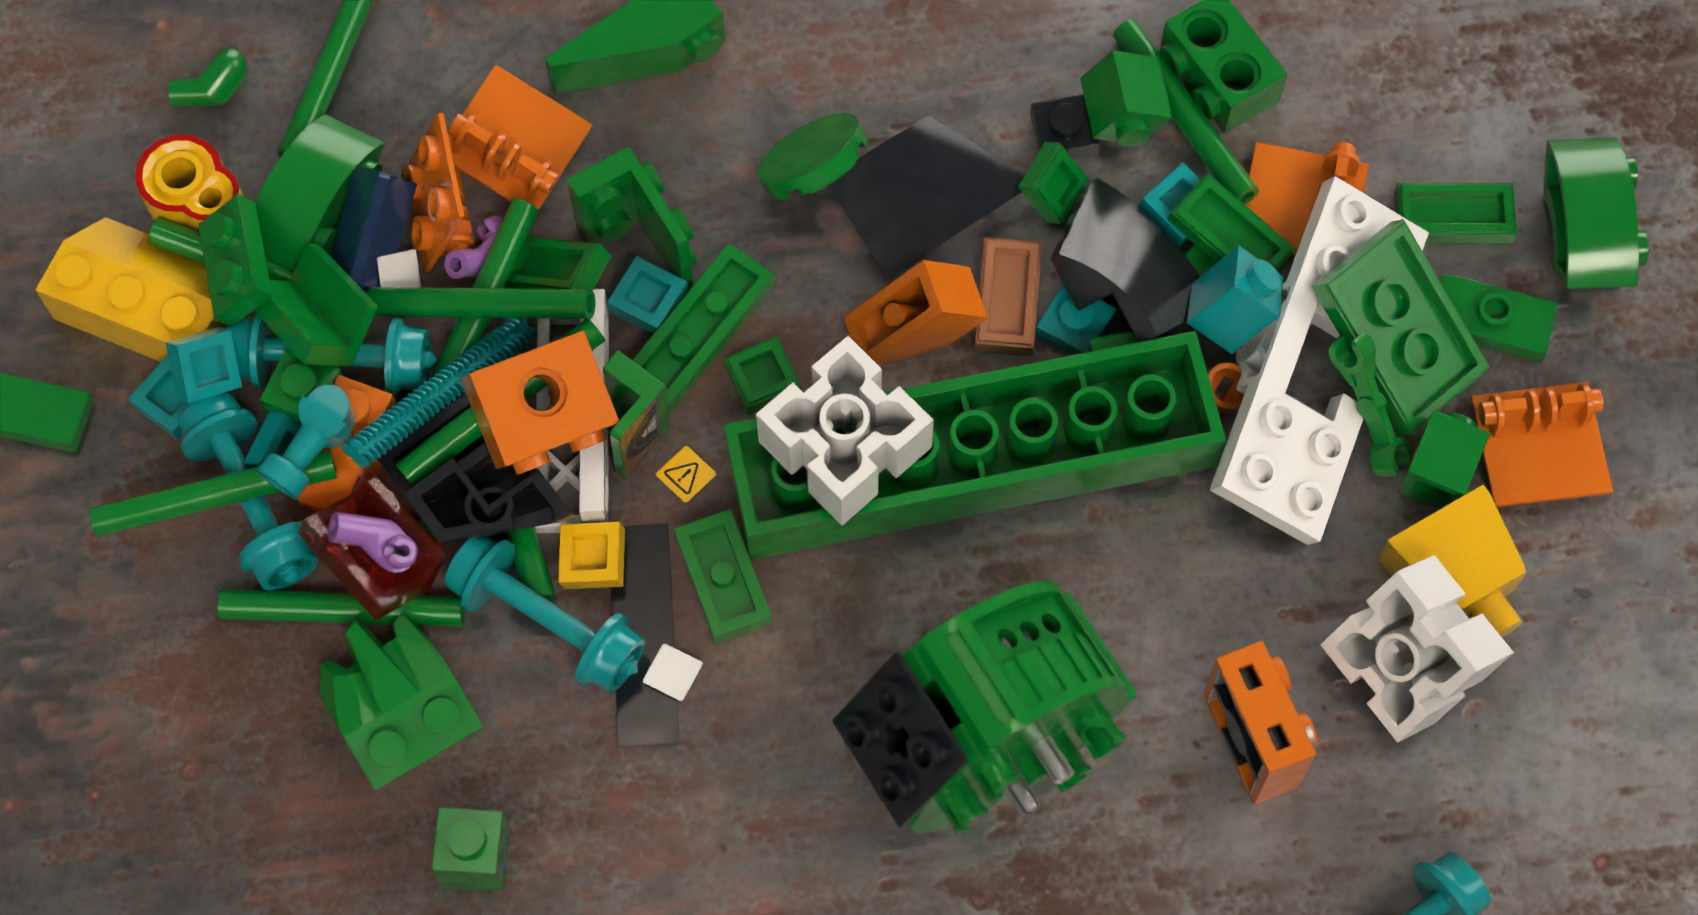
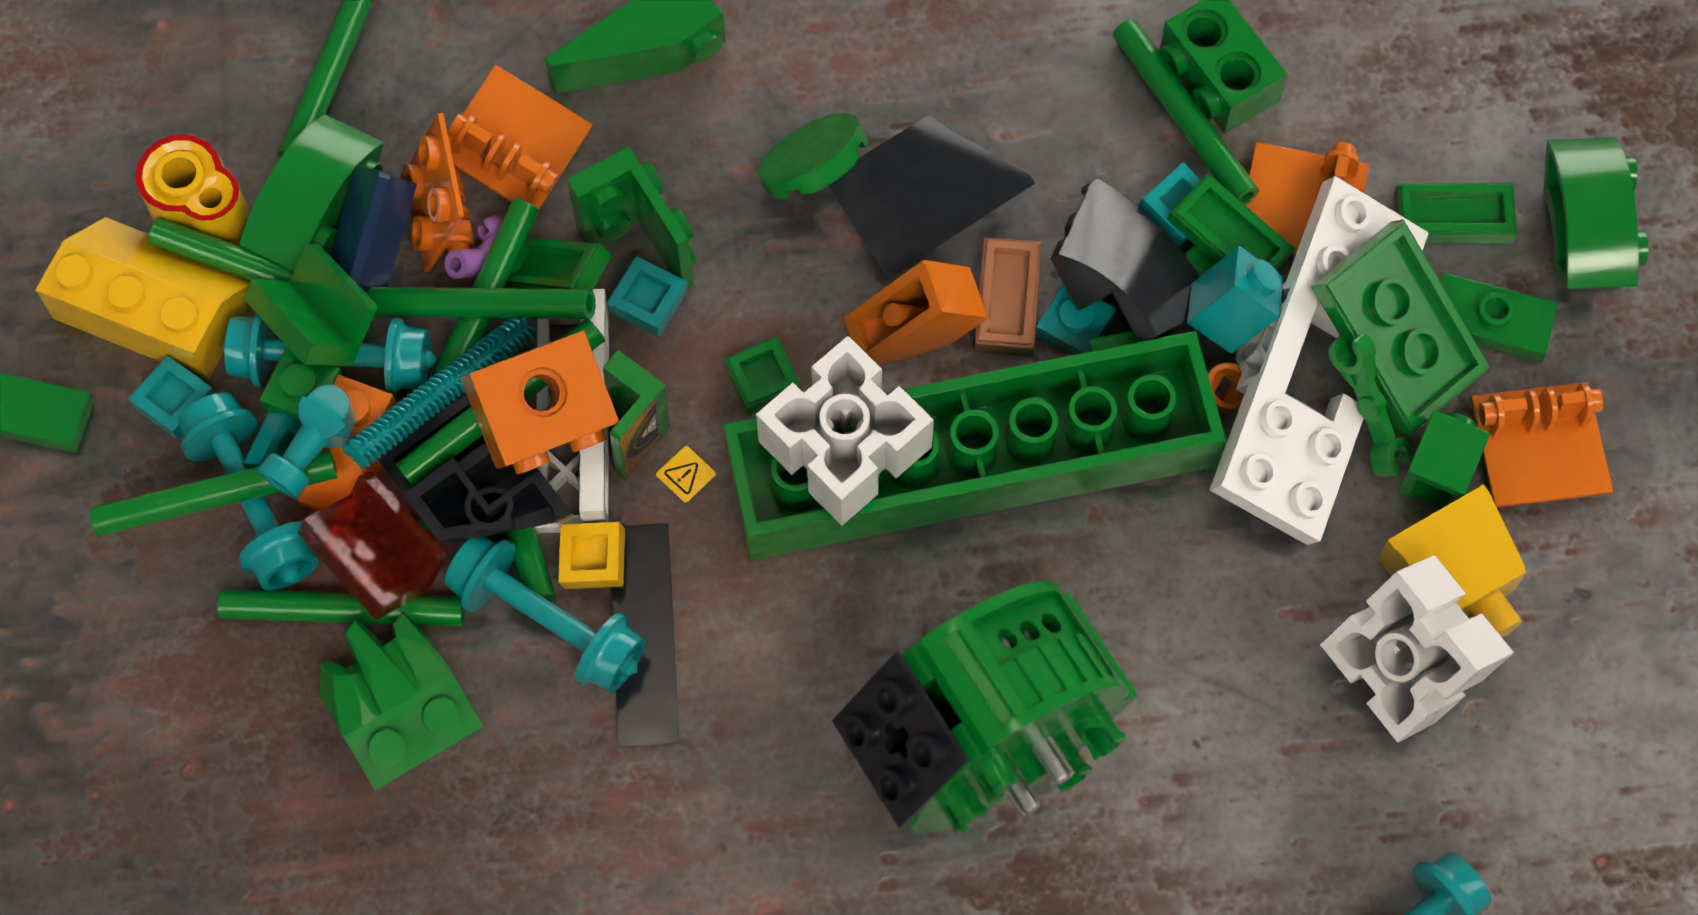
teal plate [166,327,242,404] -> none
green arm [169,48,247,108] -> none
green plate [198,194,273,327] -> none
medium lavender arm [328,512,418,573] -> none
white sticker [377,249,421,287] -> none
green brick [432,807,511,891] -> none
green plate [632,243,776,414] -> none
white sticker [643,644,703,701] -> none
green plate [674,509,772,644] -> none
green tile [1018,142,1089,224] -> none
black plate [1030,94,1100,159] -> none
green brick [1080,50,1172,147] -> none
orange piece [1203,640,1319,805] -> none

